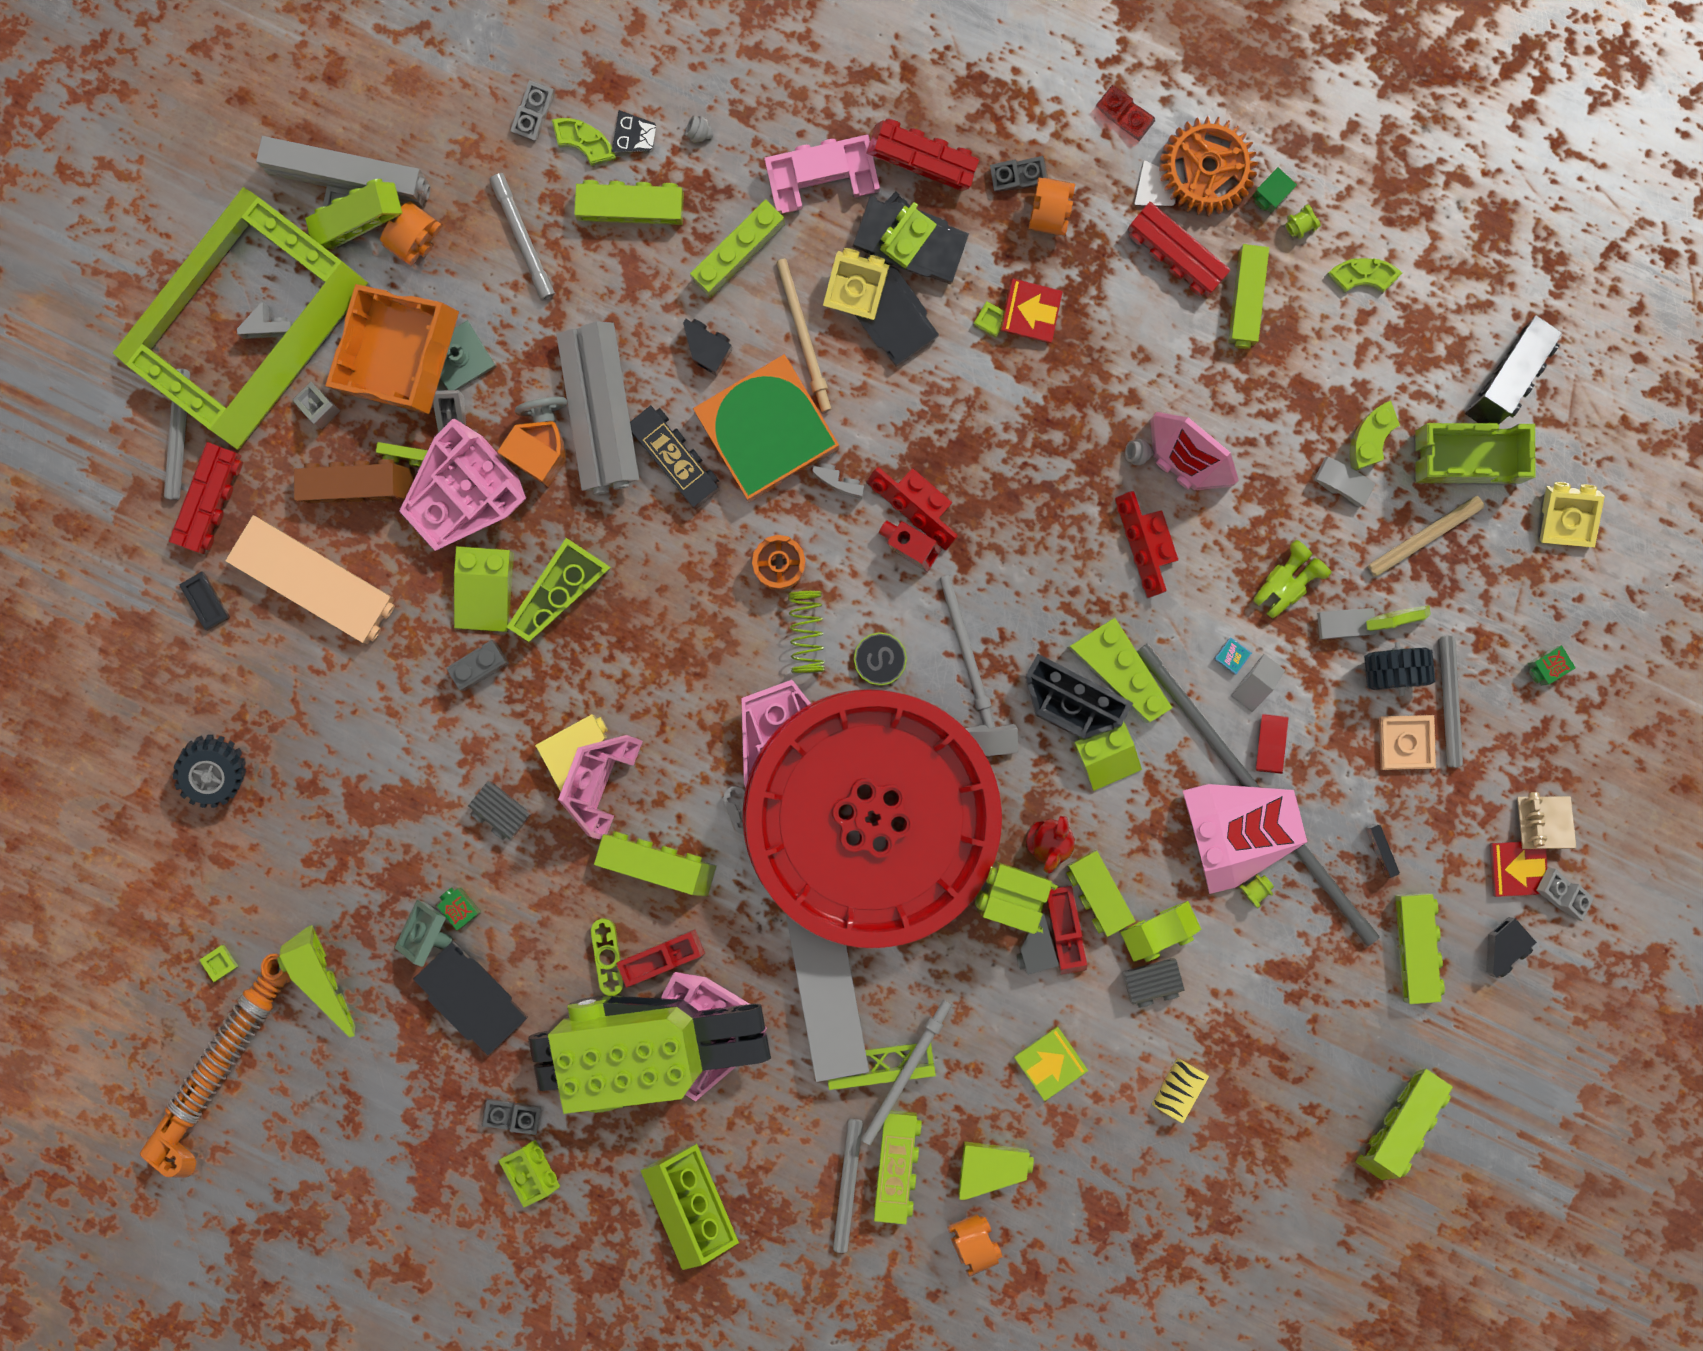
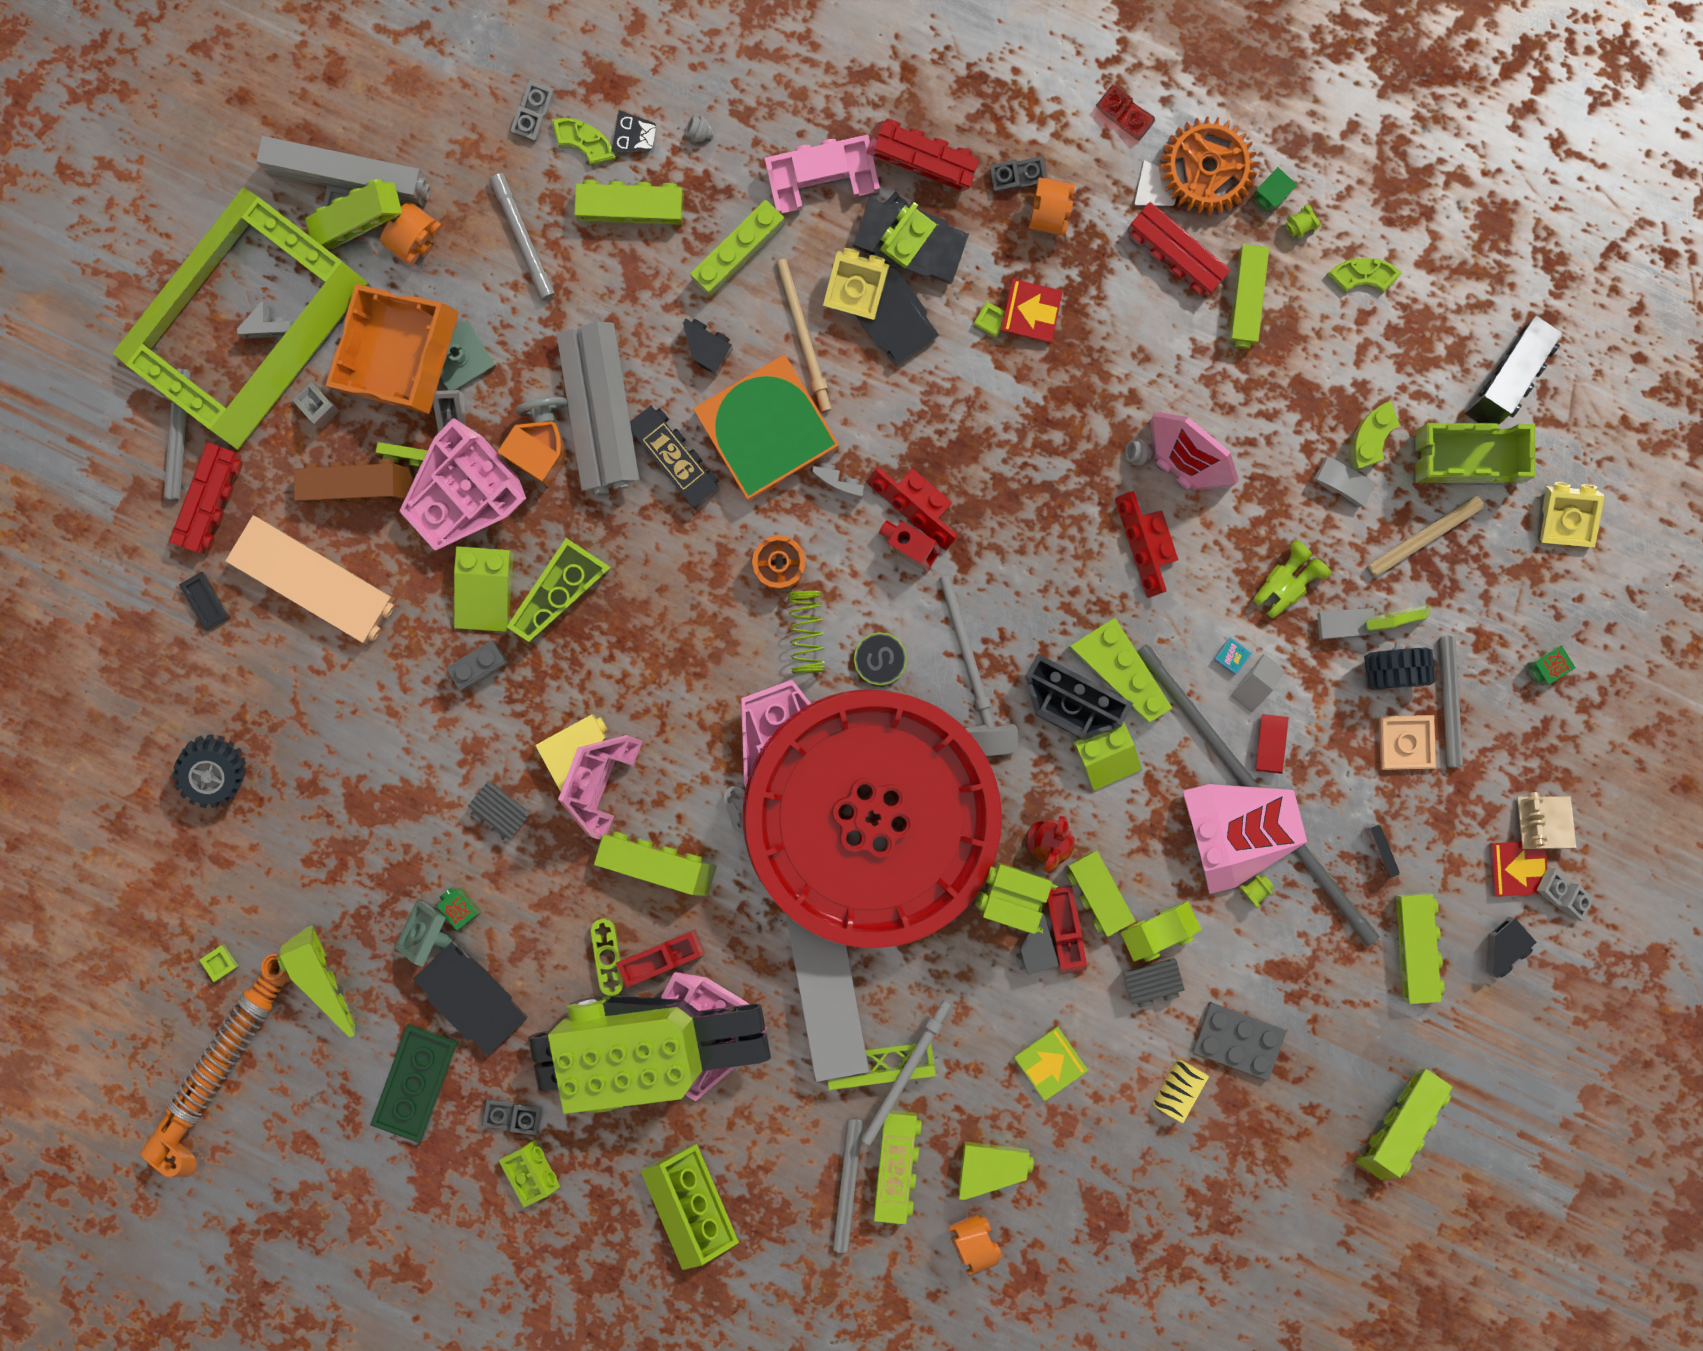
none -> dark green tile [370,1023,459,1143]
none -> dark grey plate [1192,1002,1287,1081]

